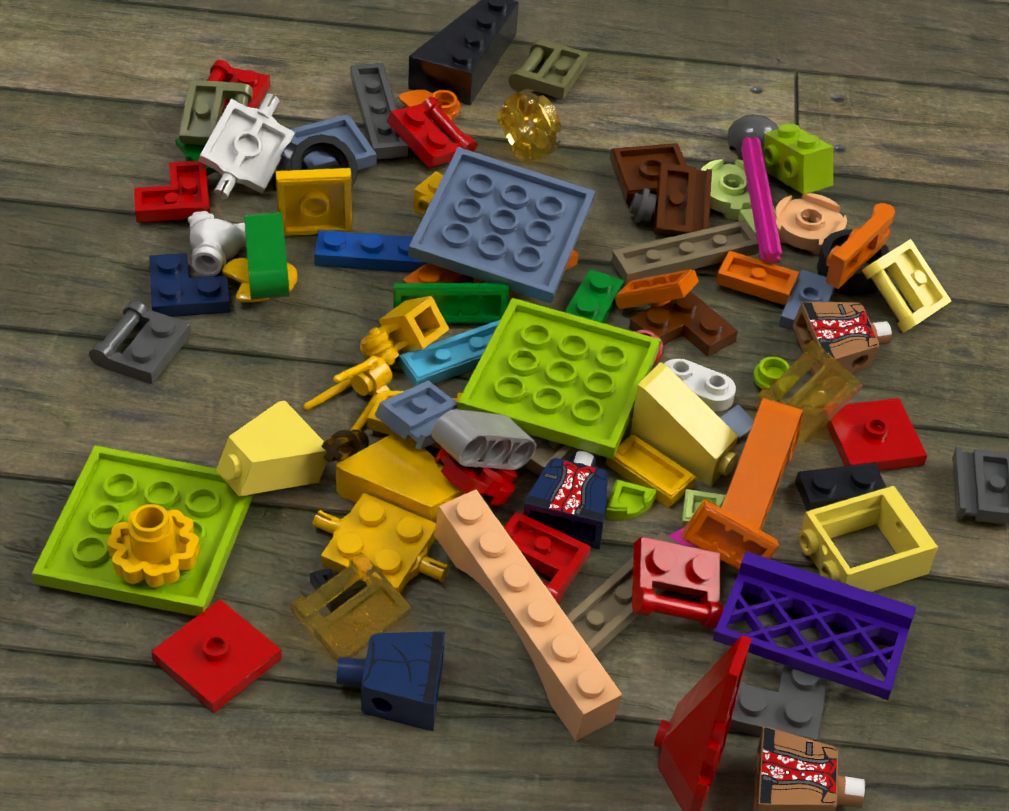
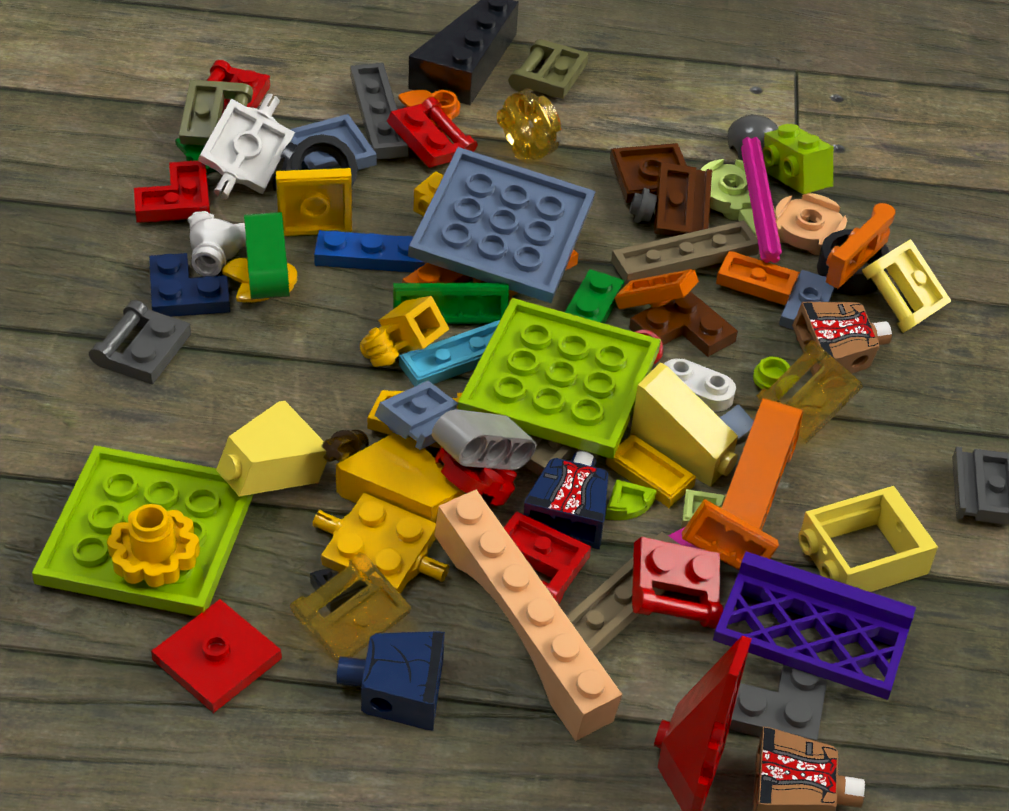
yellow plant [303,356,392,431] -> none
black plate [795,463,887,511] -> none
red plate [822,398,927,471] -> none

